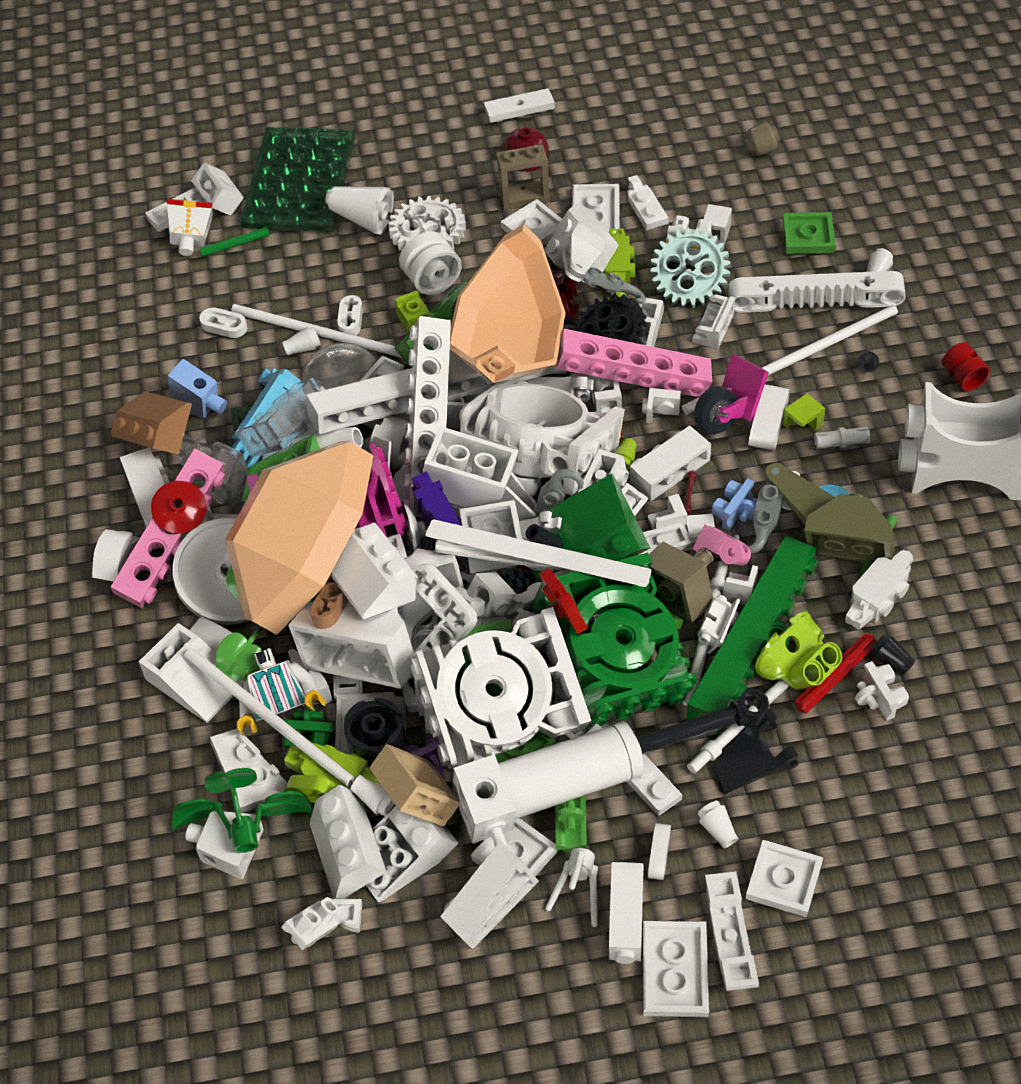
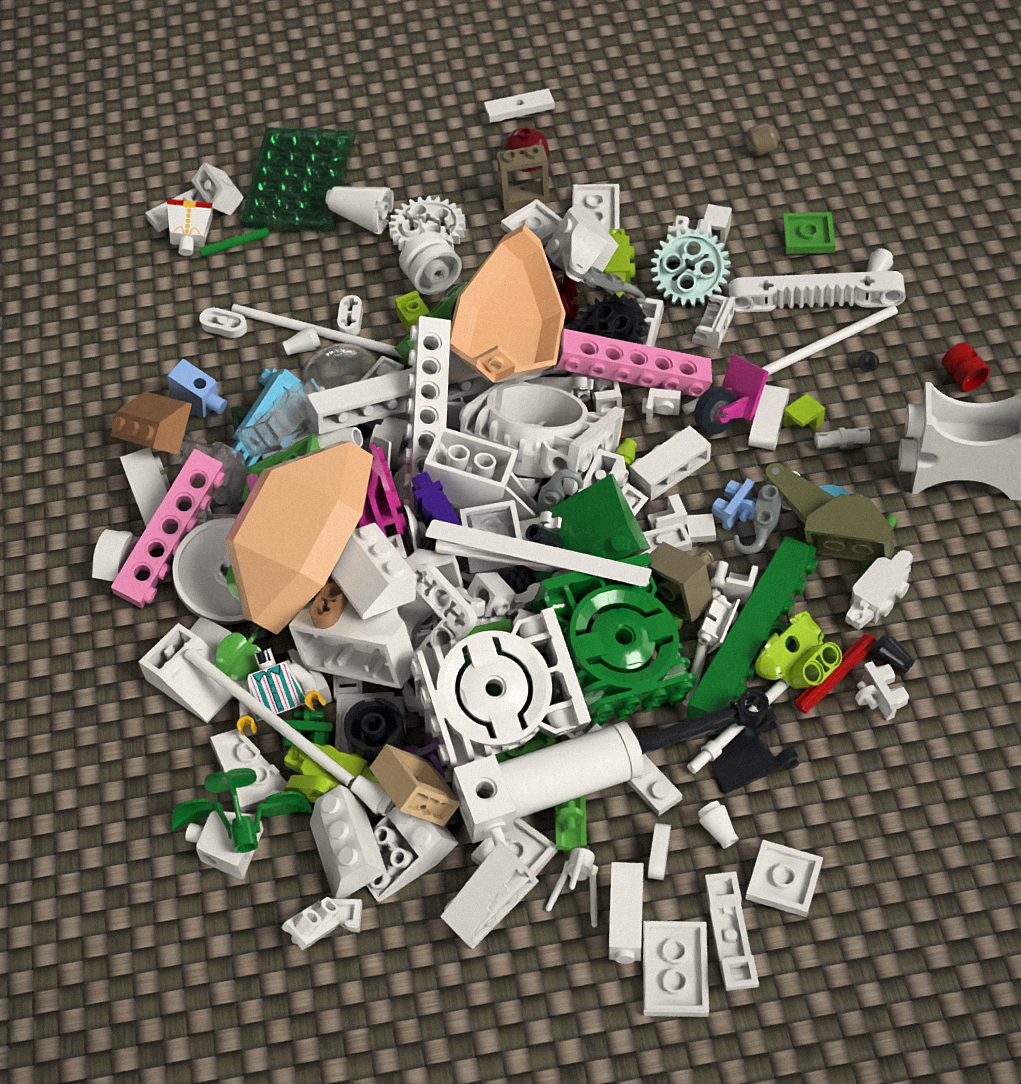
red dish [151,481,207,534] -> none
red plate [539,568,588,634] -> none
white hinge [627,175,669,230] -> none
dark red hinge [684,470,697,516] -> none
bright pink leg [693,524,751,567] -> none

